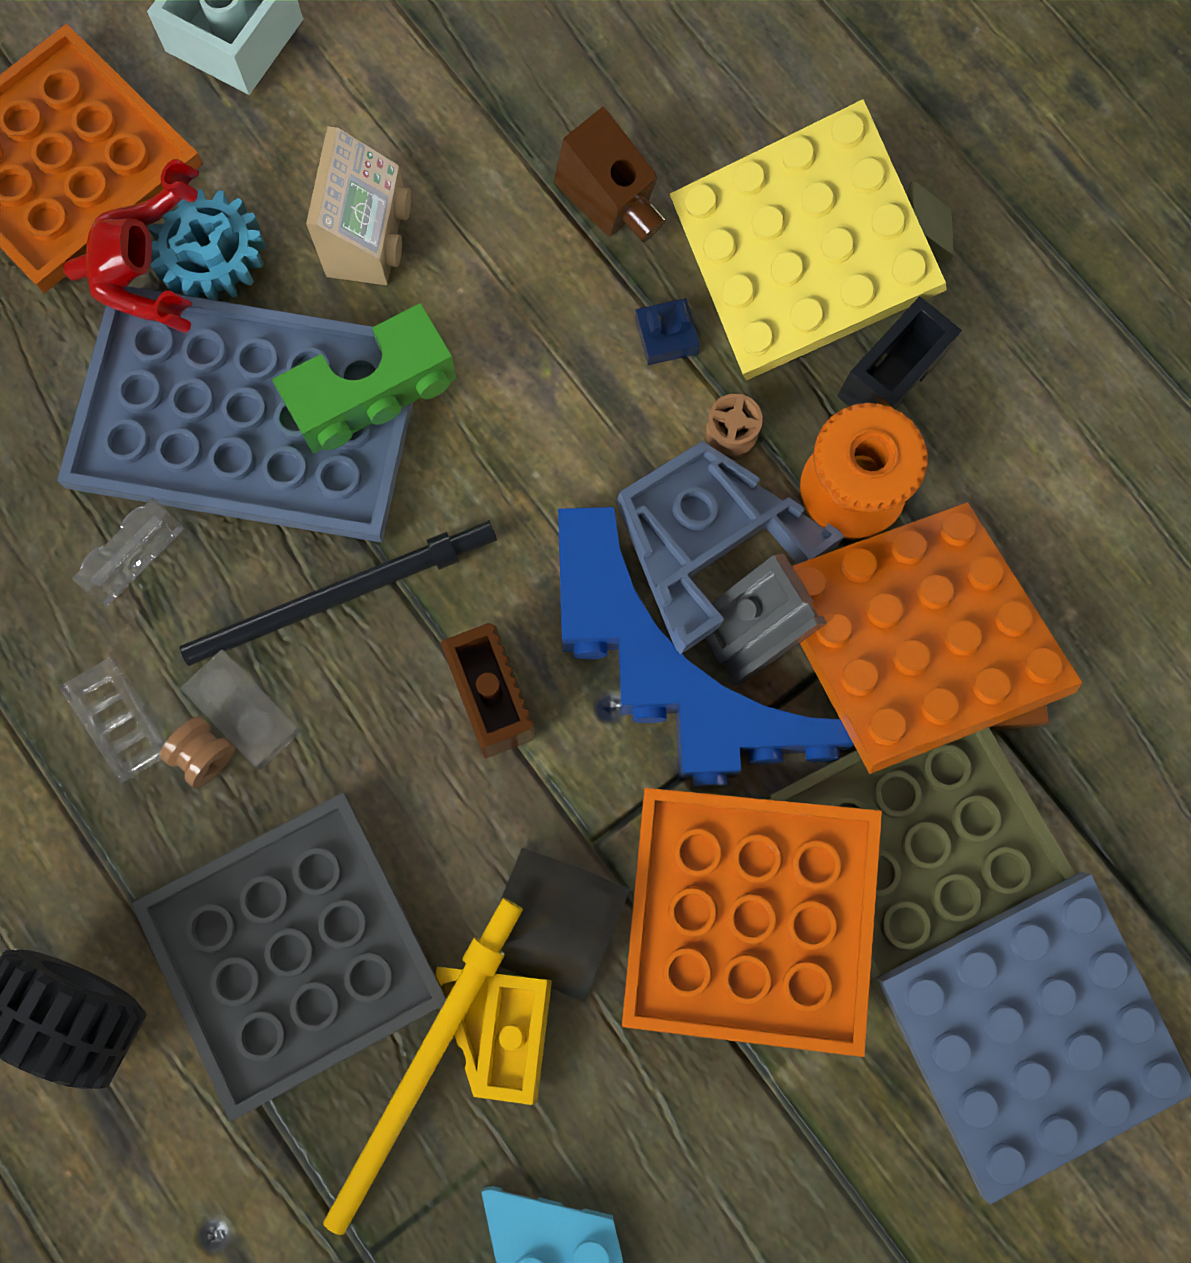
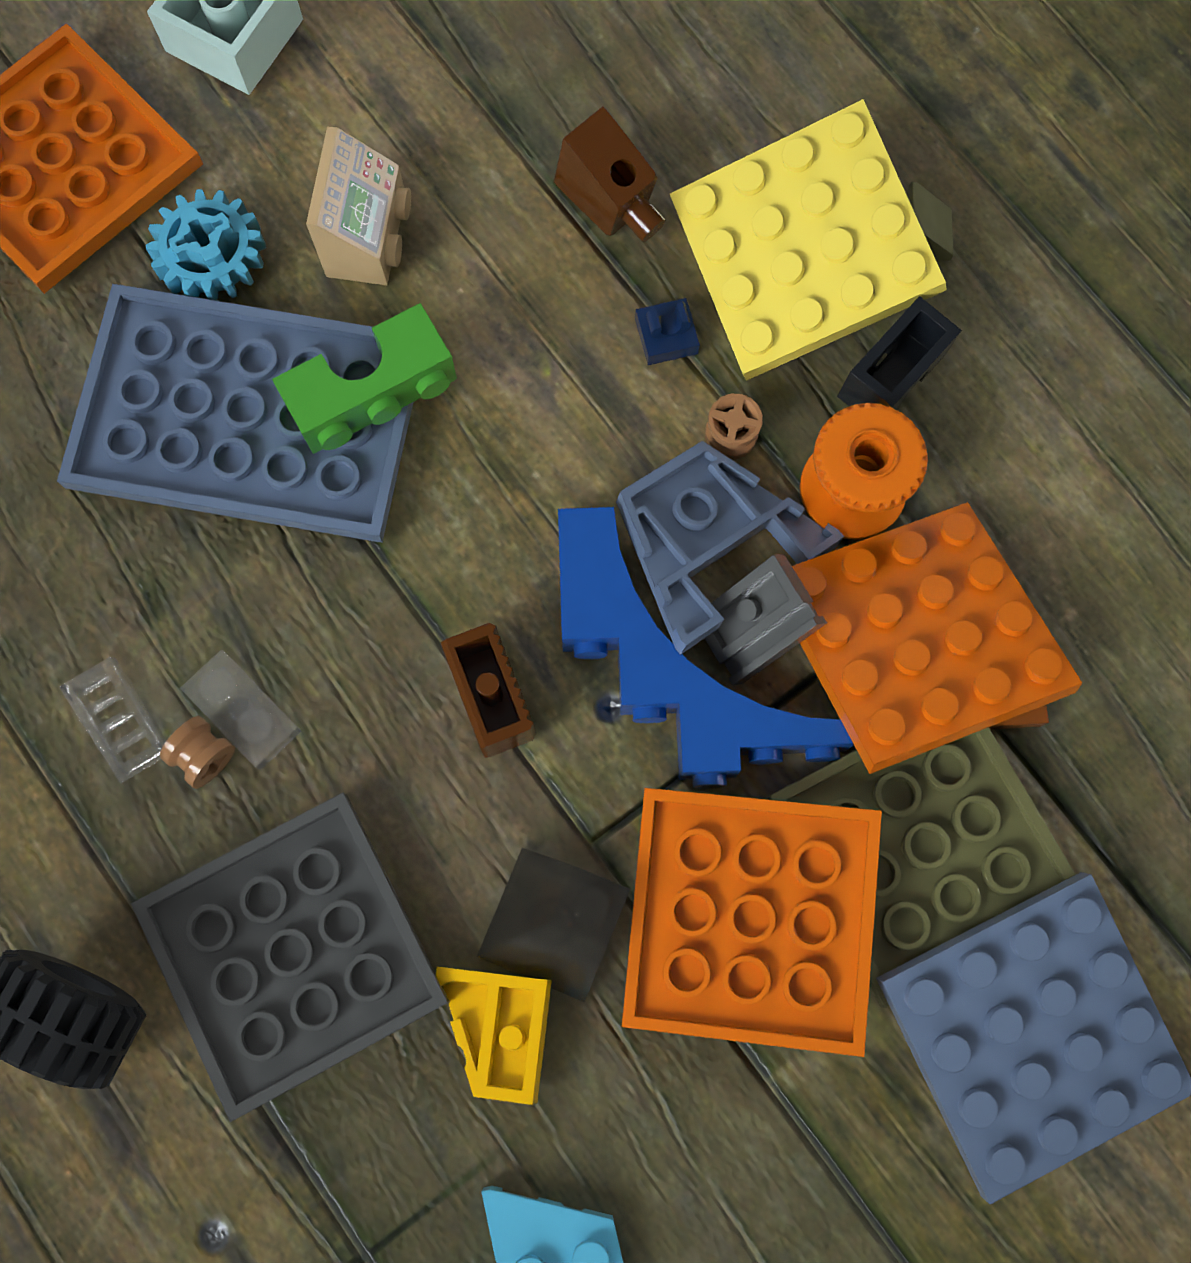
red piece [63,159,199,333] -> none
clear plate [72,498,184,607] -> none
black bar [180,520,497,666] -> none
yellow bar [323,898,523,1235] -> none

